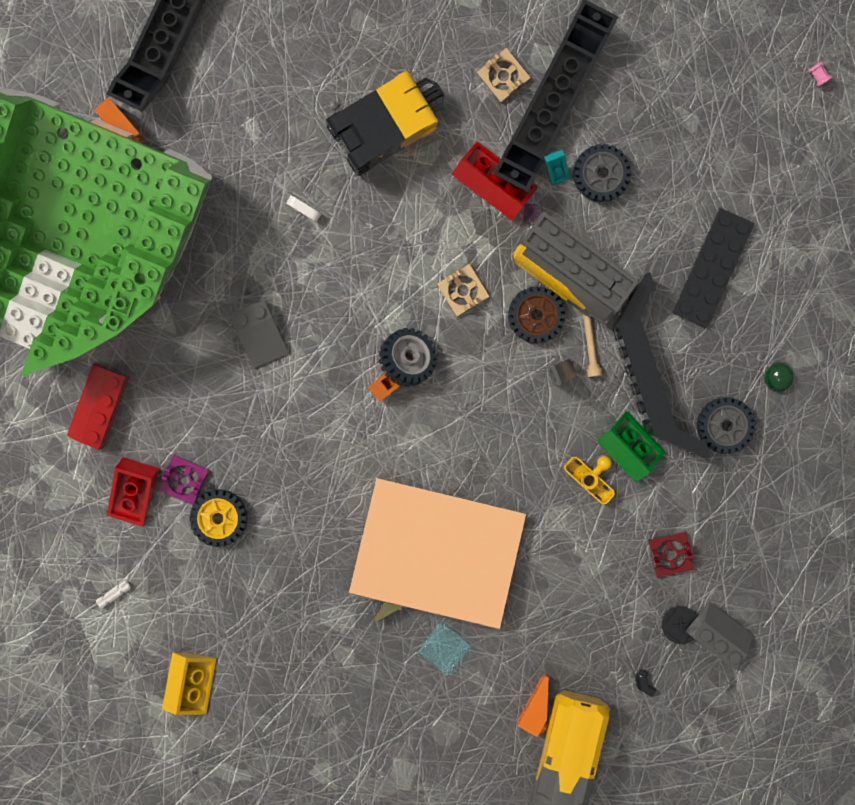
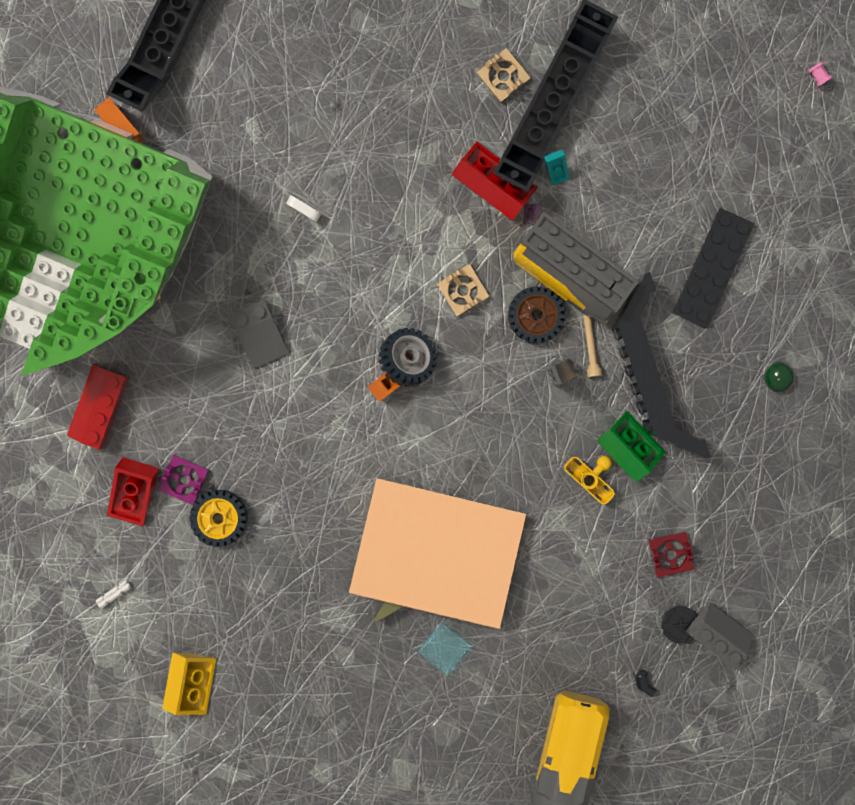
black piece [326,71,444,177] -> none
orange slope [516,673,549,737] -> none
wheel [573,144,631,202] -> none
wheel [697,397,756,454] -> none

